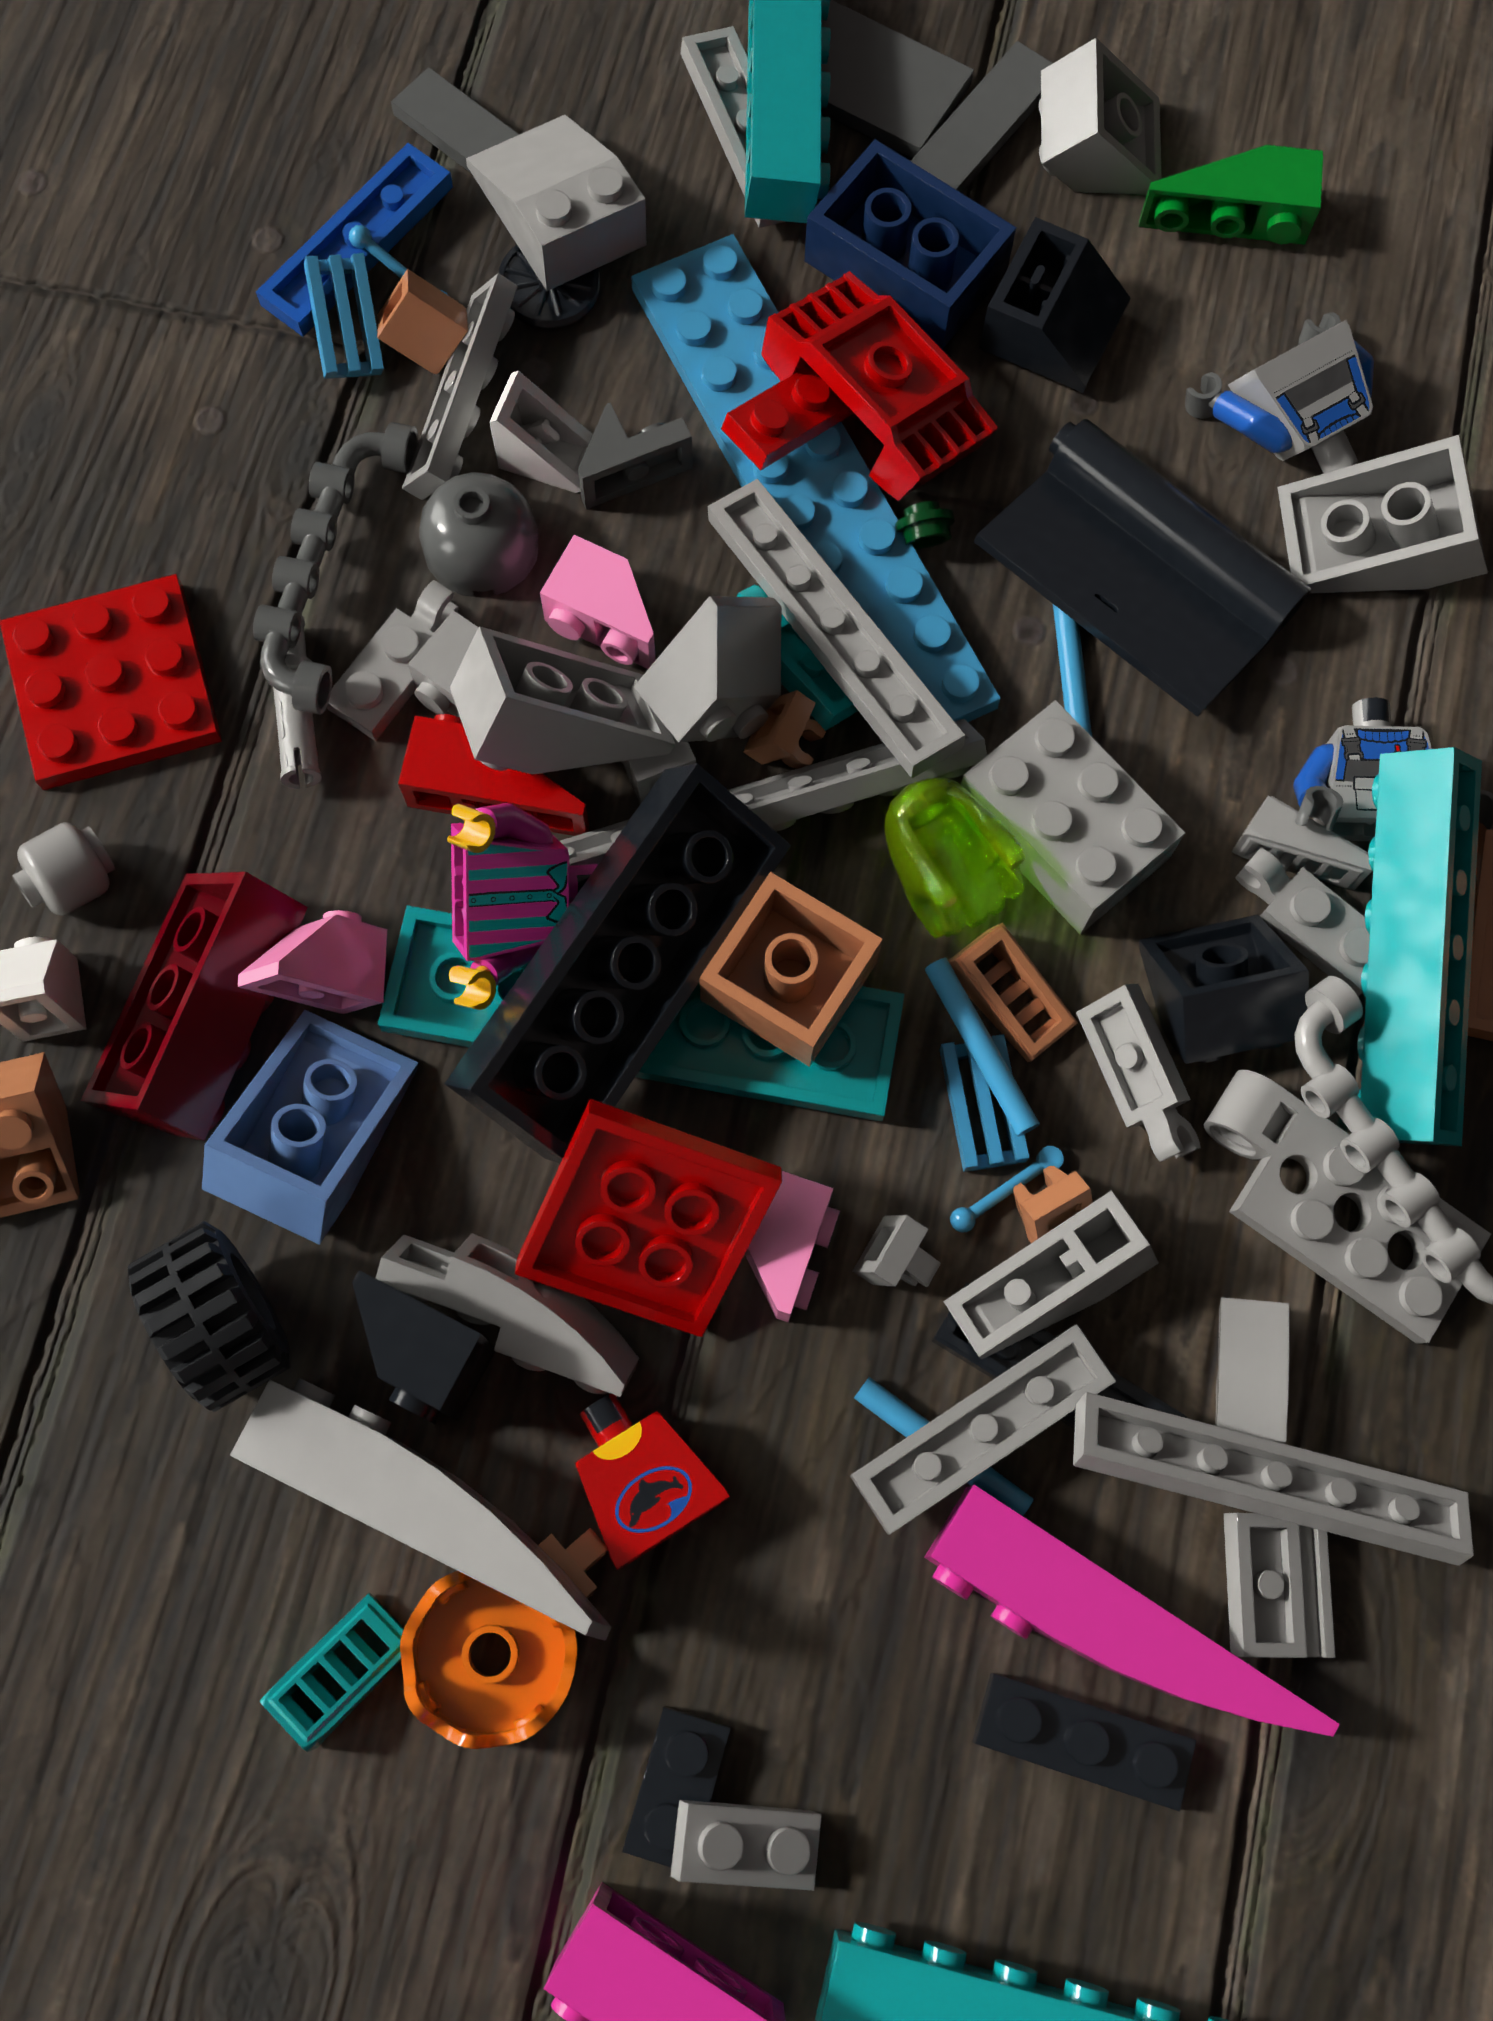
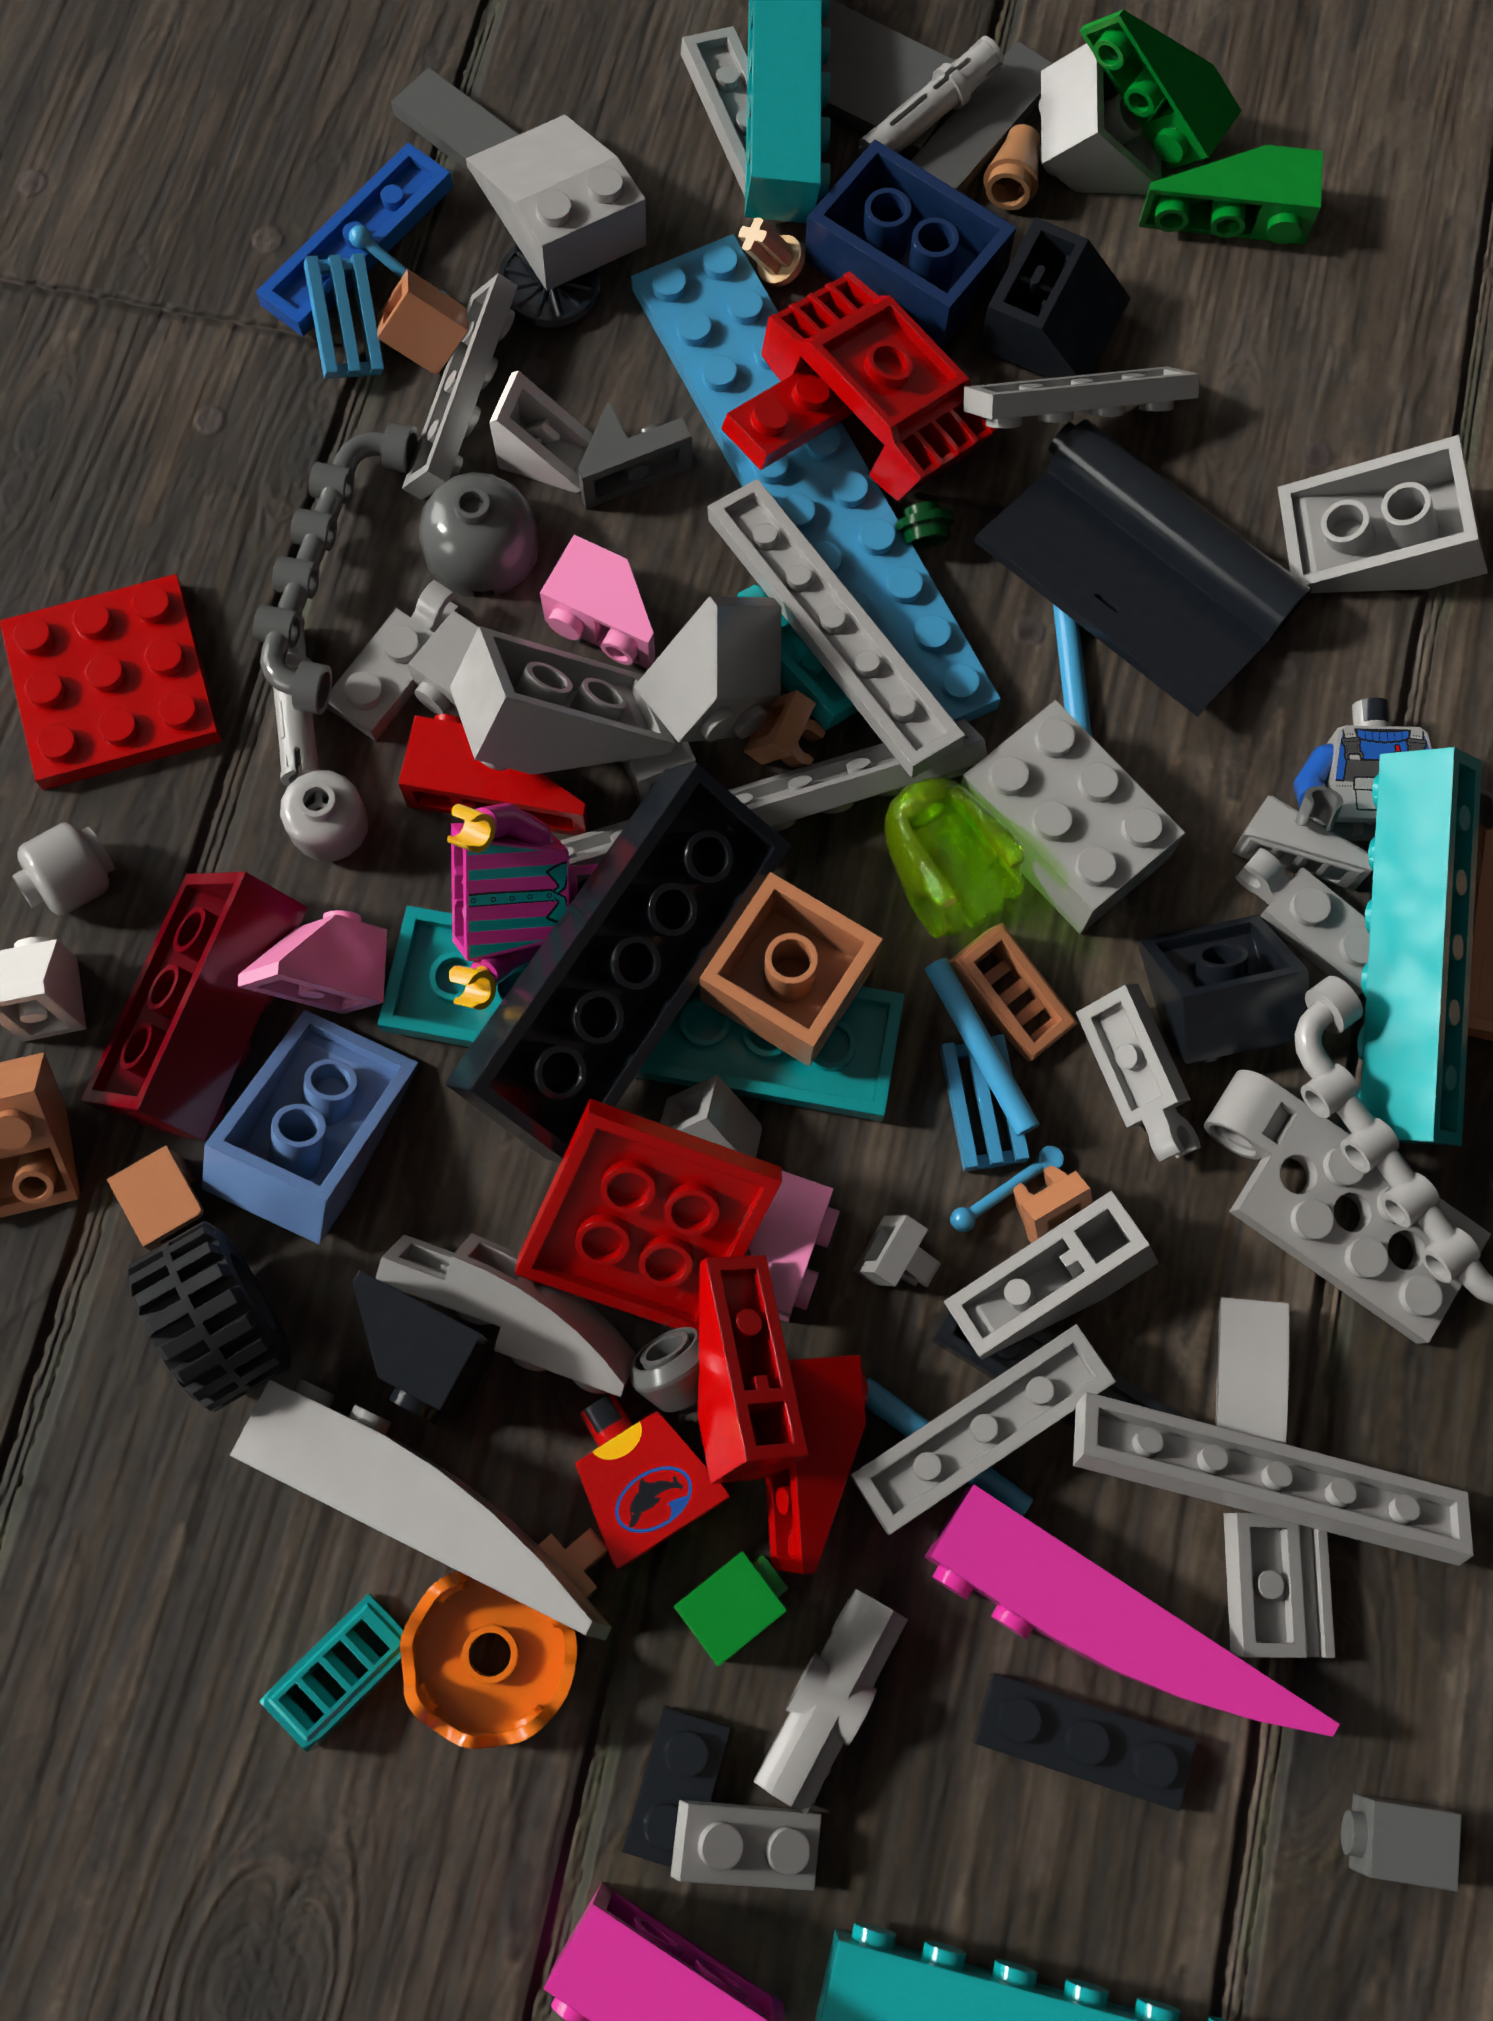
torso [1185,312,1374,474] -> none
none -> nougat panel [107,1145,204,1251]
none -> light grey head [280,770,369,861]
none -> dark grey cone [630,1327,699,1415]
none -> light grey panel [660,1075,762,1158]
none -> green brick [673,1551,788,1667]
none -> red slope [698,1255,809,1484]
none -> tan piece [738,218,805,287]
none -> light grey piece [754,1589,908,1814]
none -> red slope [765,1355,868,1574]
none -> light grey pin [858,36,1004,154]
none -> light grey plate [964,366,1200,428]
none -> medium nougat cone [983,124,1040,210]
none -> green slope [1079,9,1242,169]
none -> dark grey brick [1341,1793,1461,1892]

